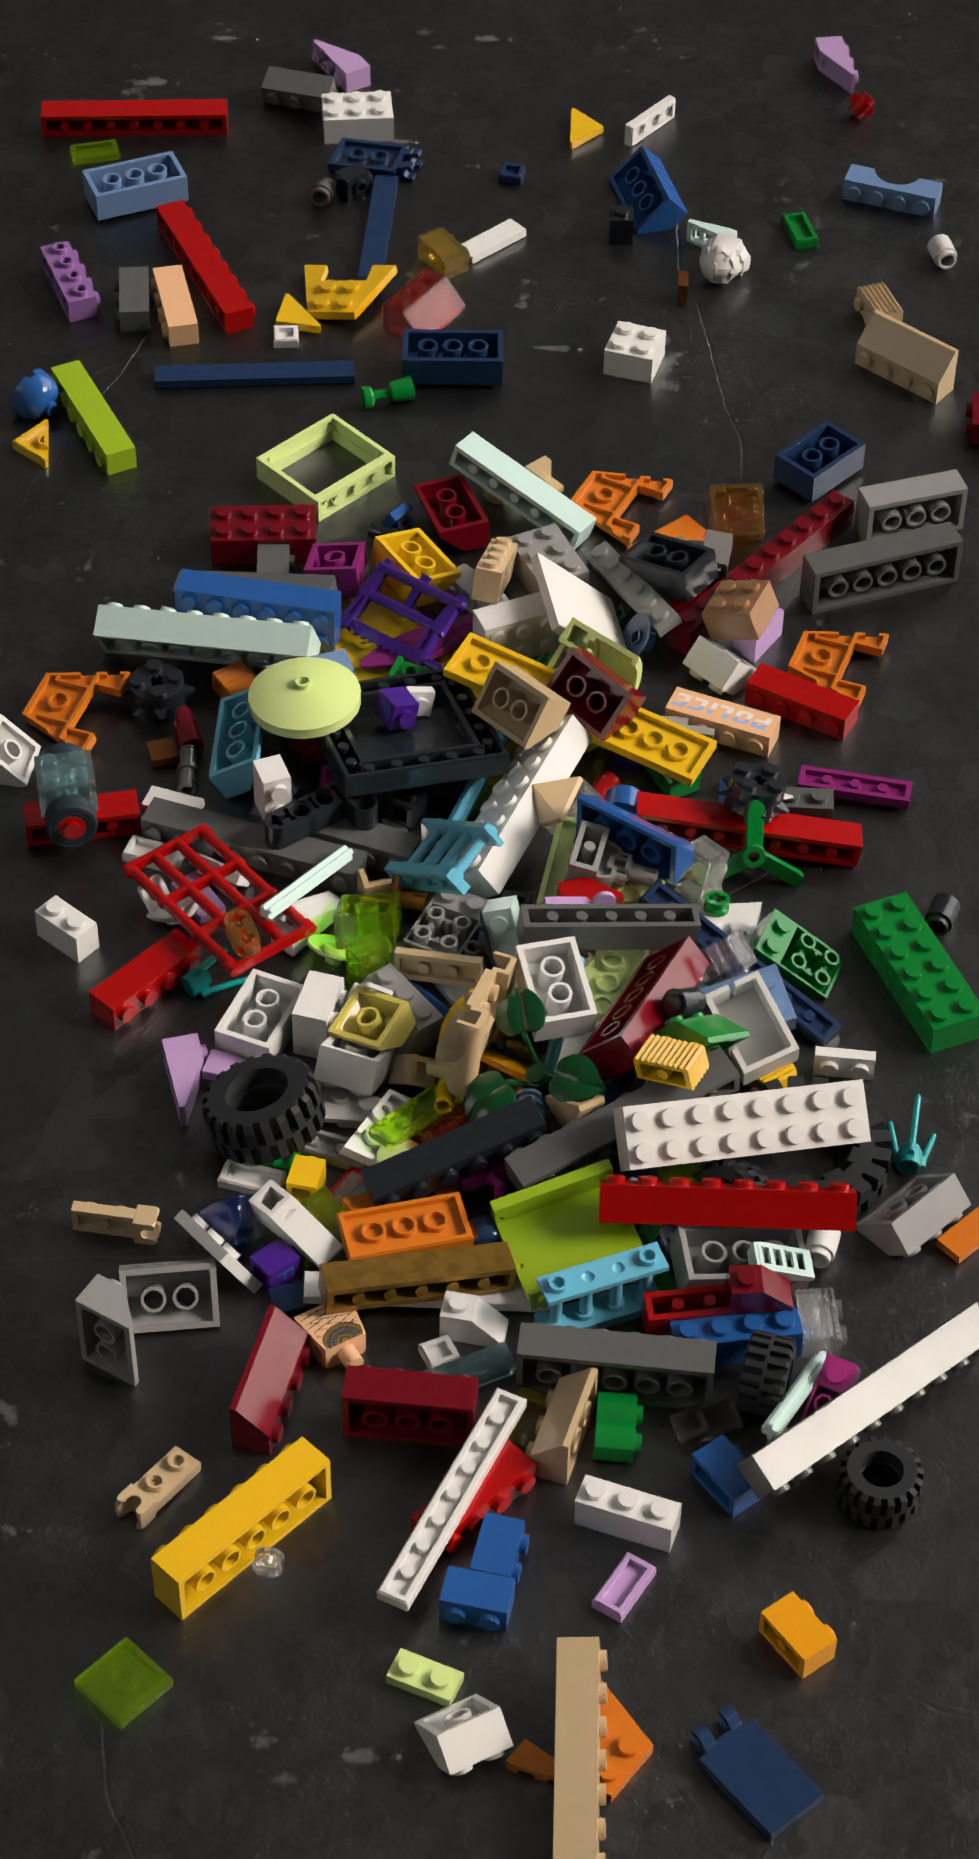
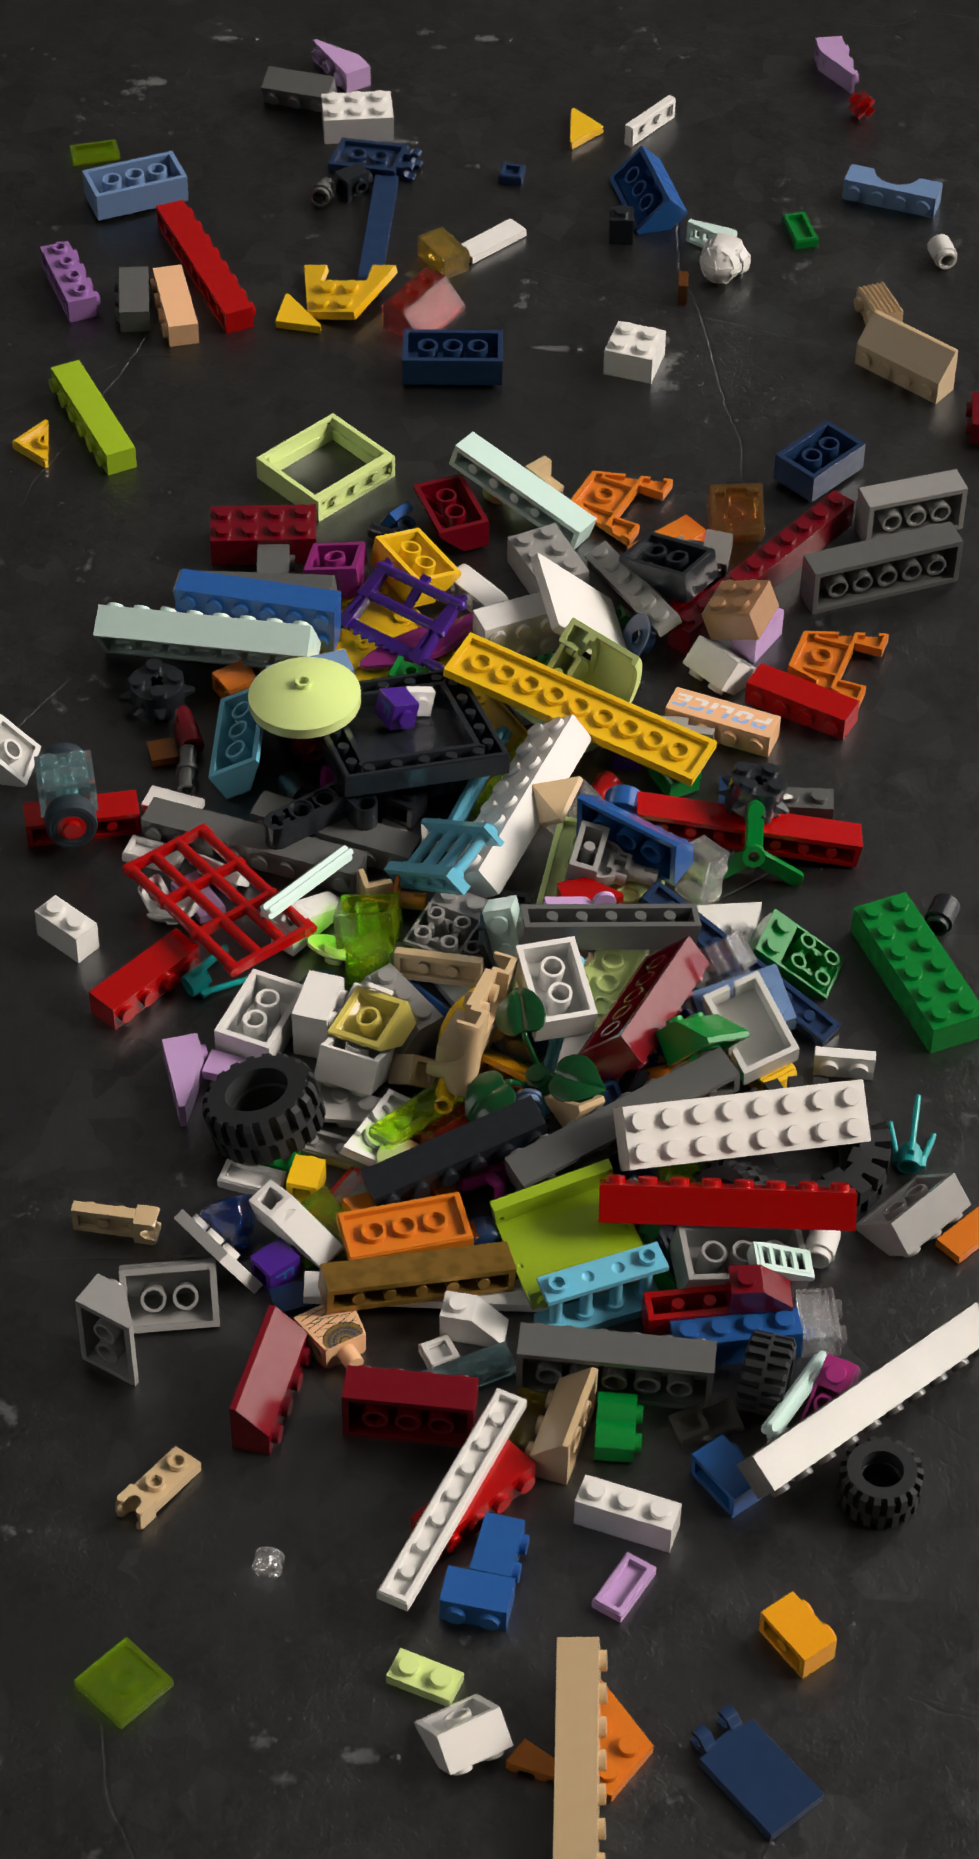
blue cylinder [9,368,58,420] -> none
orange wing [22,671,131,756] -> none
red brick [40,99,228,137] -> none
yellow brick [151,1436,332,1620] -> none
dark blue tile [154,360,355,389] -> none
clear orange beam [224,909,261,958] -> none
white brick [252,754,292,820] -> none
white tile [274,325,299,348] -> none
green piece [360,376,415,409] -> none
tan brick [471,537,518,604] -> none
tan slope [471,661,571,749] -> none
dark red slope [546,647,647,742] -> none
yellow brick [633,1034,709,1090] -> none
black brick [662,987,707,1018] -> none
green bush [703,890,730,917] -> none
magenta plate [797,765,913,809] -> none

